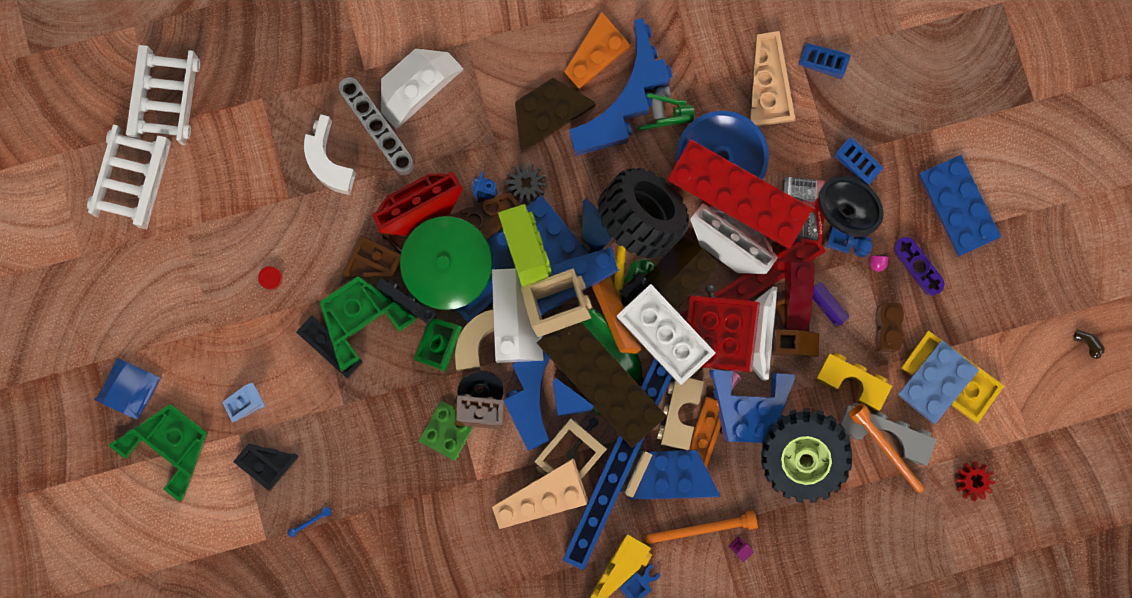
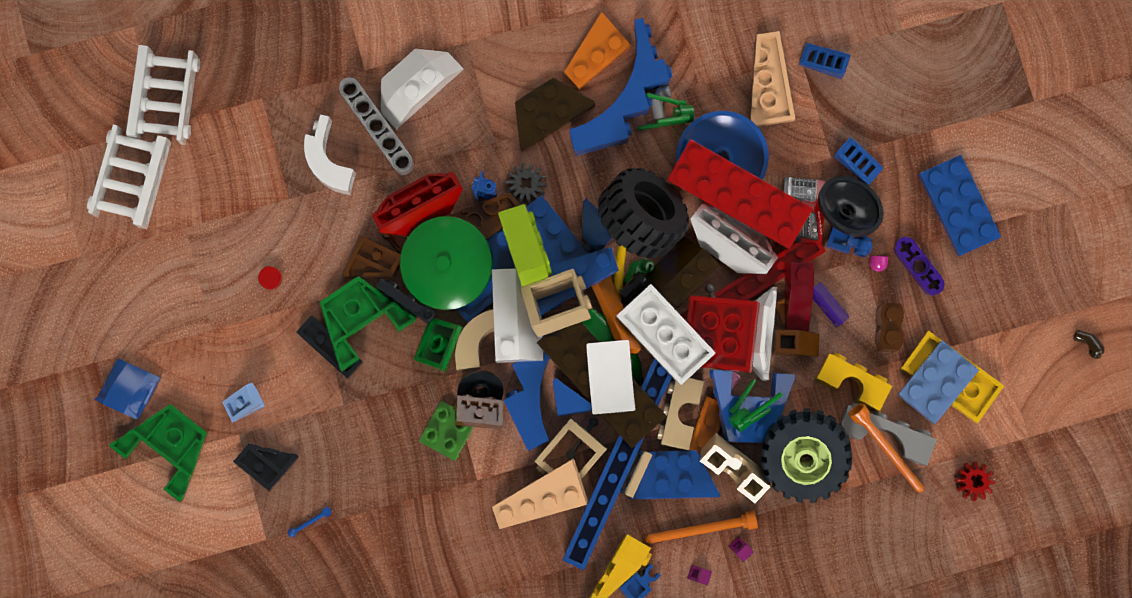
none -> white sticker [587,340,635,414]
none -> magenta piece [687,565,712,585]
none -> tan arch [700,433,770,503]
none -> green plant [728,379,783,432]

